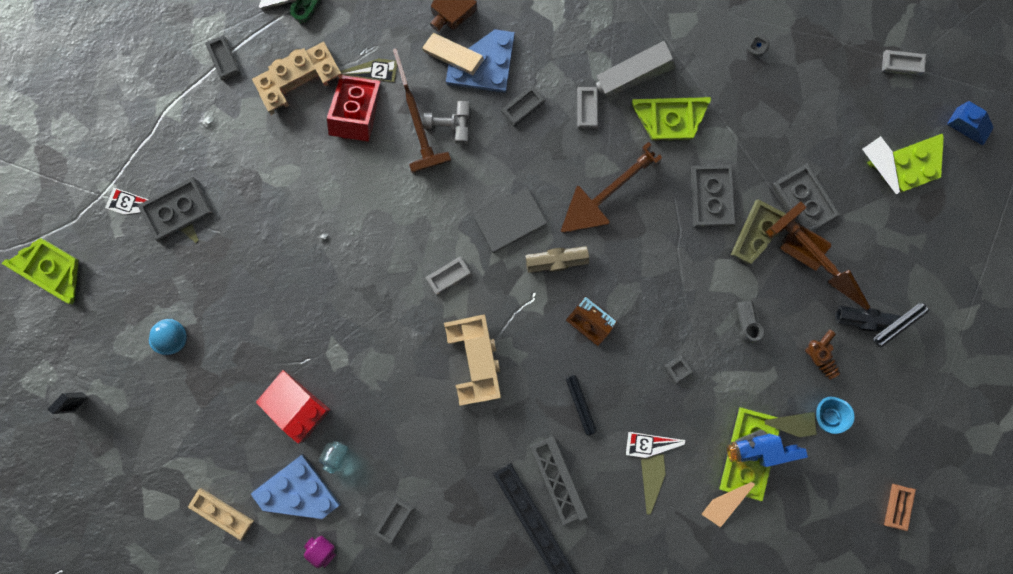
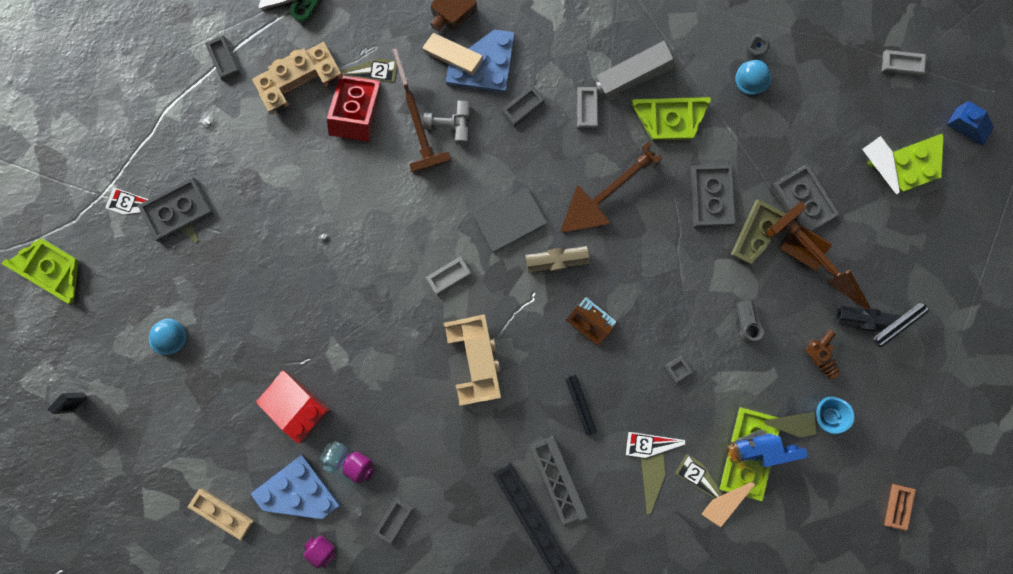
none -> magenta head [341,452,374,484]
none -> sticker [675,454,722,498]
none -> dark azure helmet [735,60,772,95]

